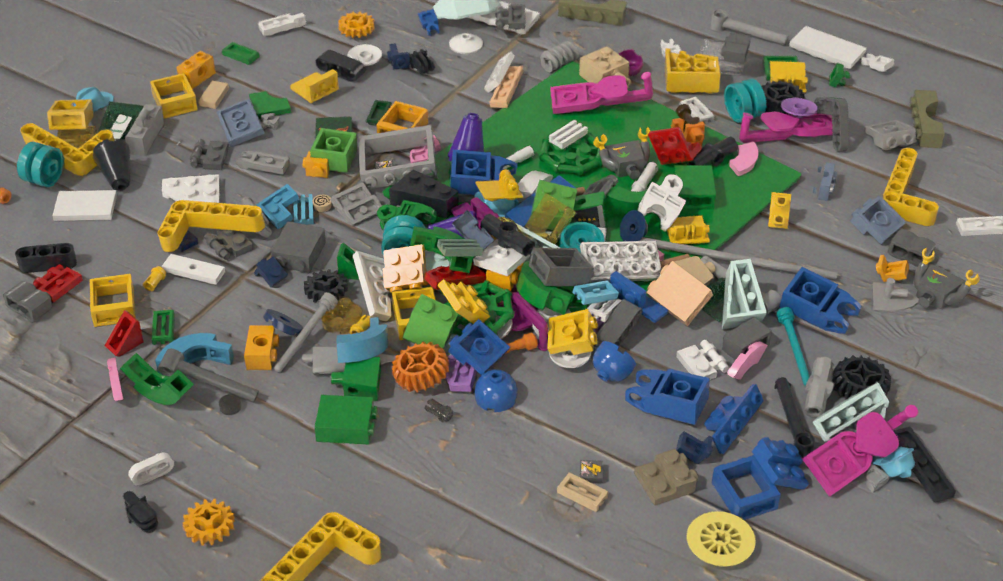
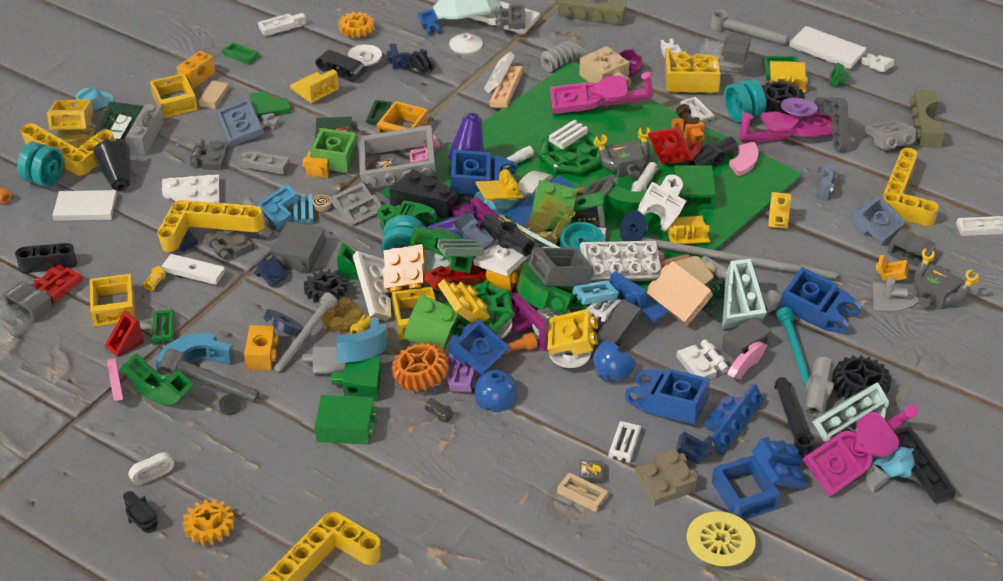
none -> white tile [608,421,641,463]

